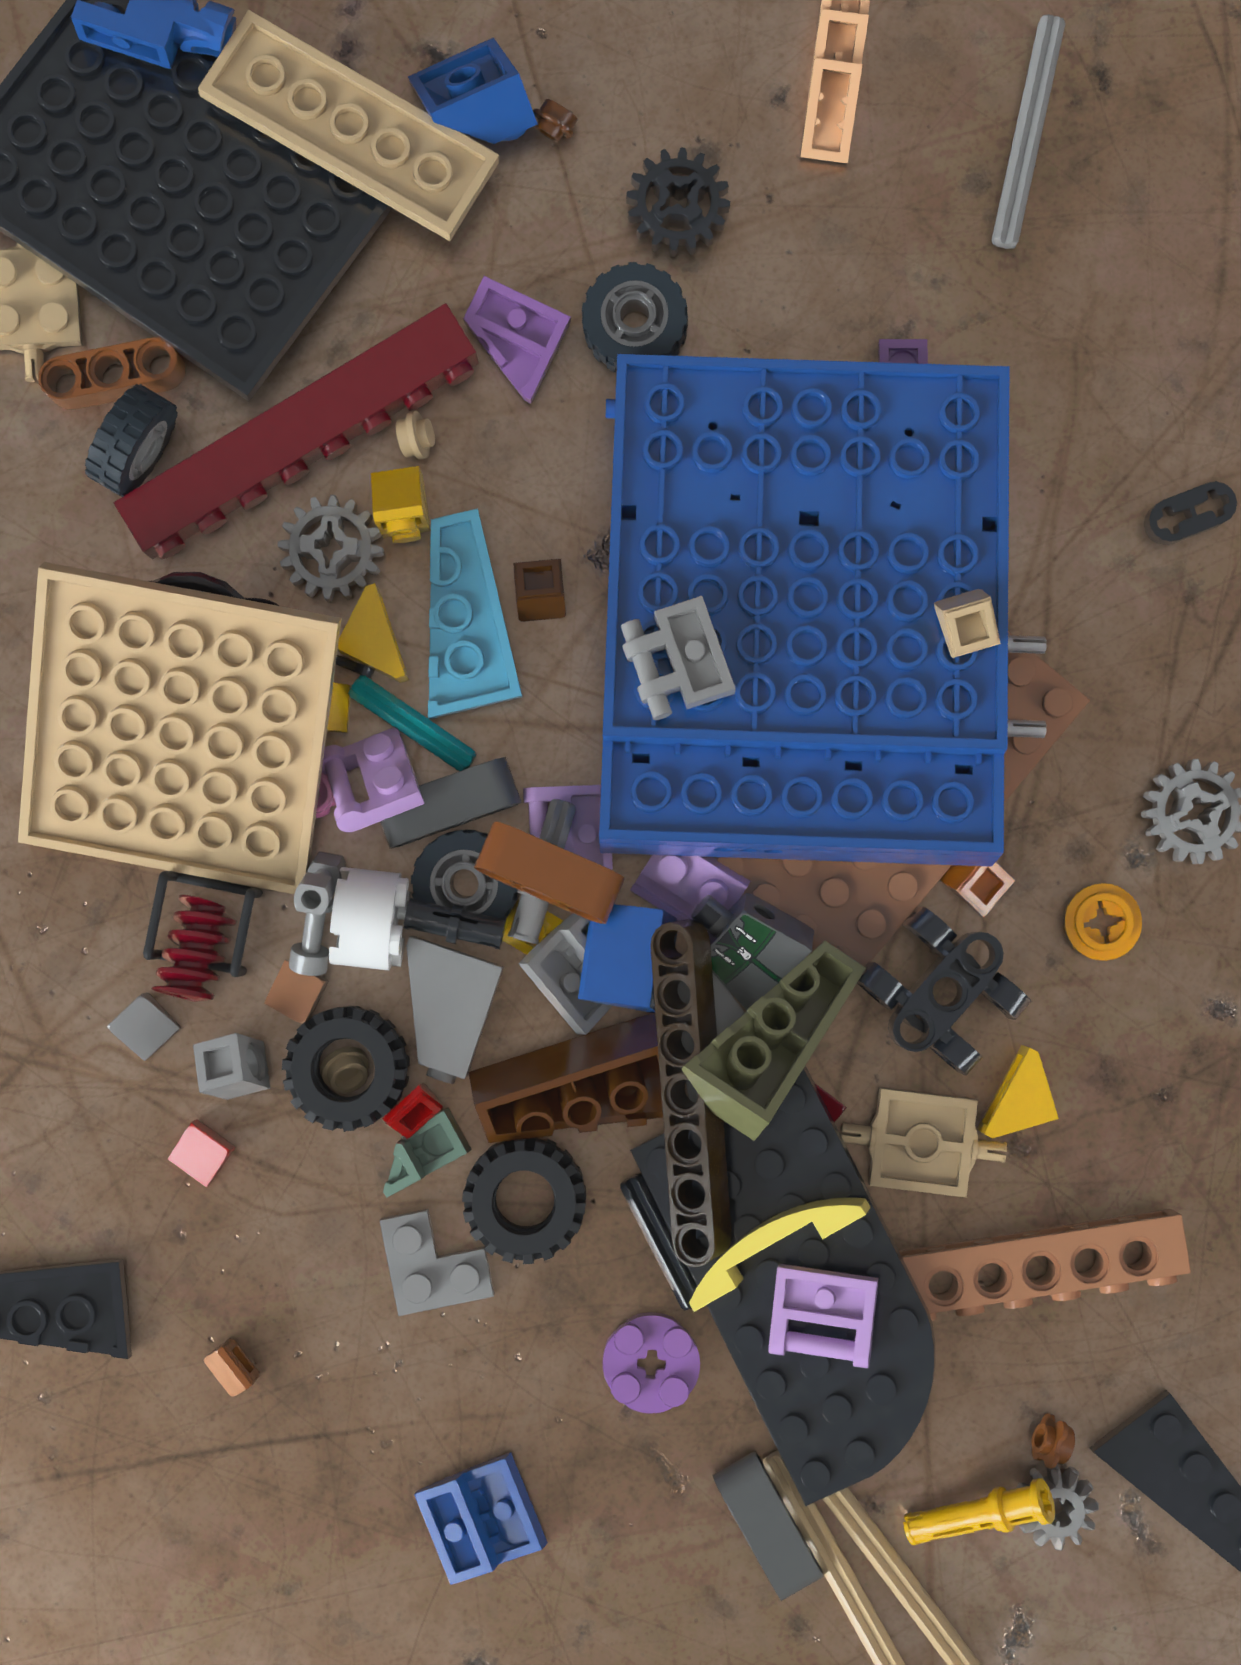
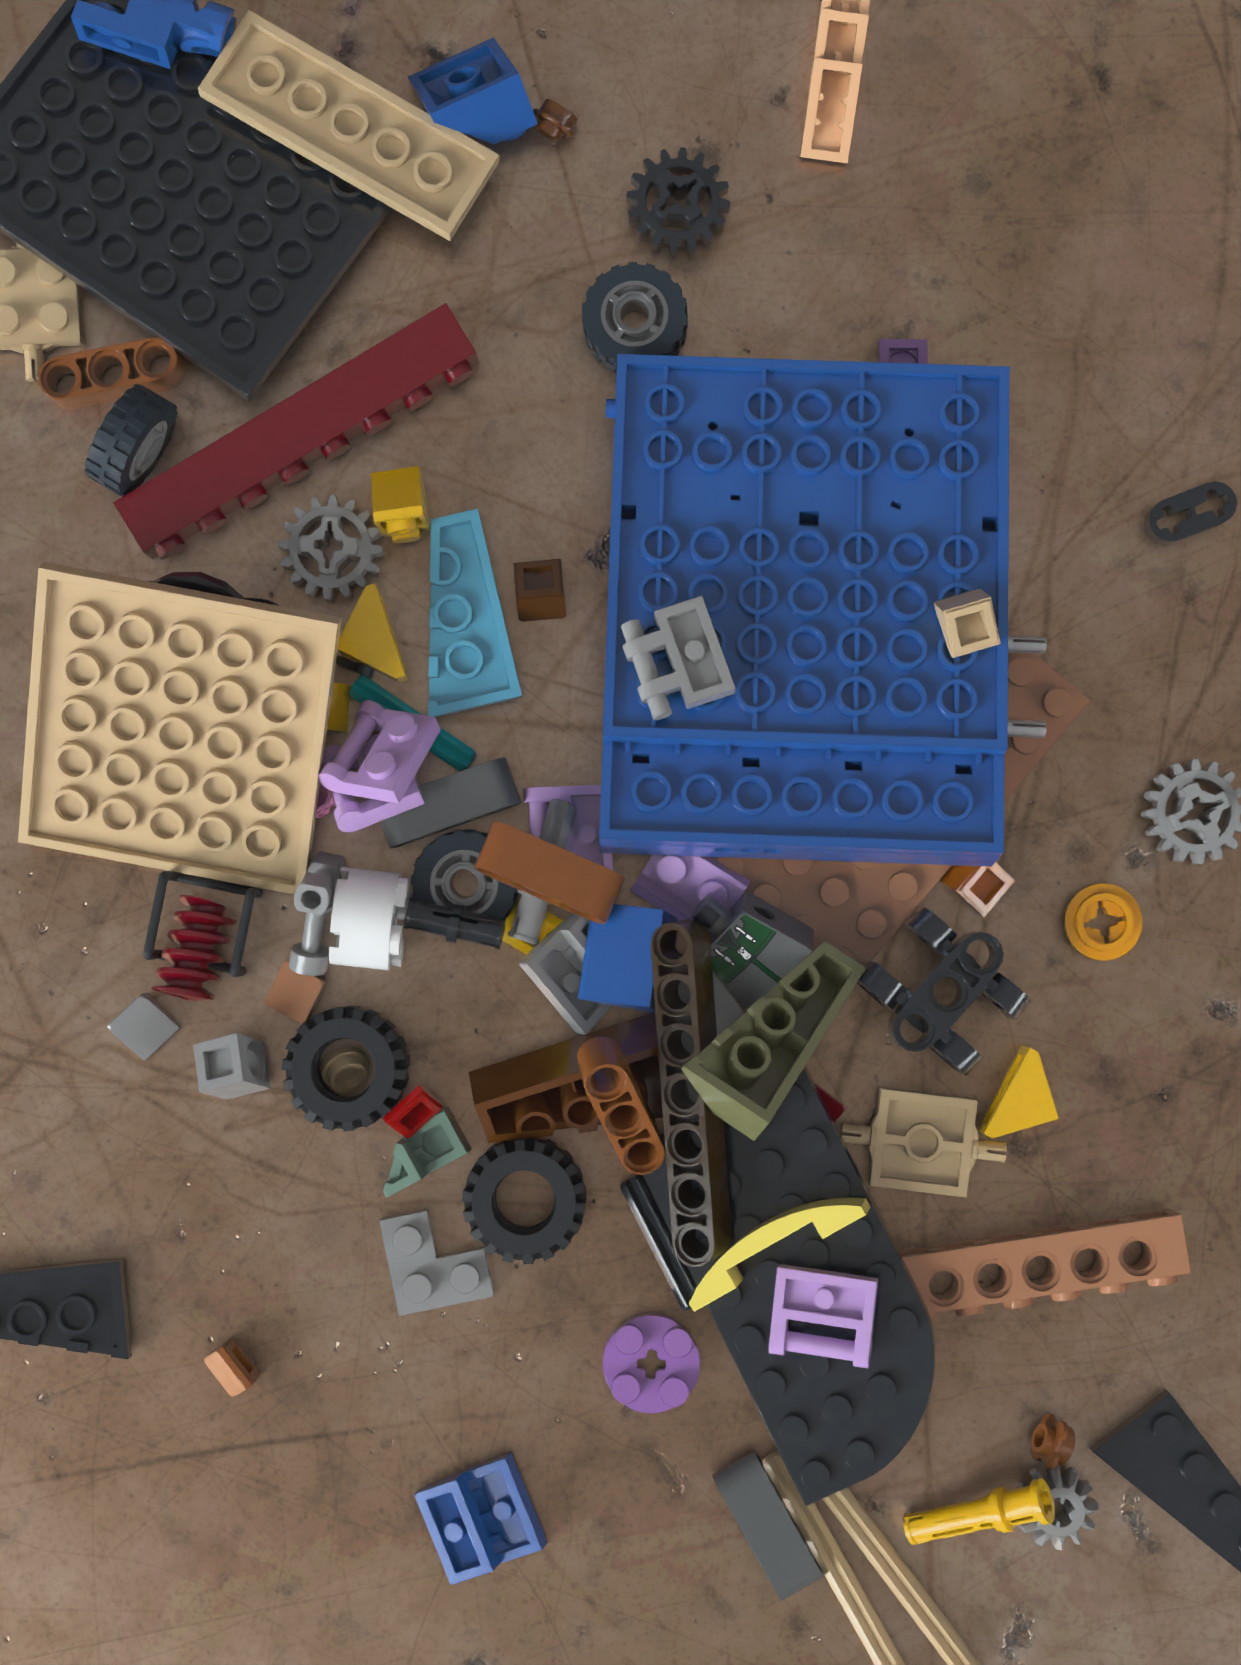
slope [168,1119,236,1187] -> none
tan plate [396,410,435,459] -> none
light grey slope [406,936,504,1084] -> none
medium lavender wing [463,276,571,403] -> none
light grey axle [991,14,1066,249] -> none
none -> lavender plate [318,700,441,804]
none -> dark orange beam [577,1036,665,1175]

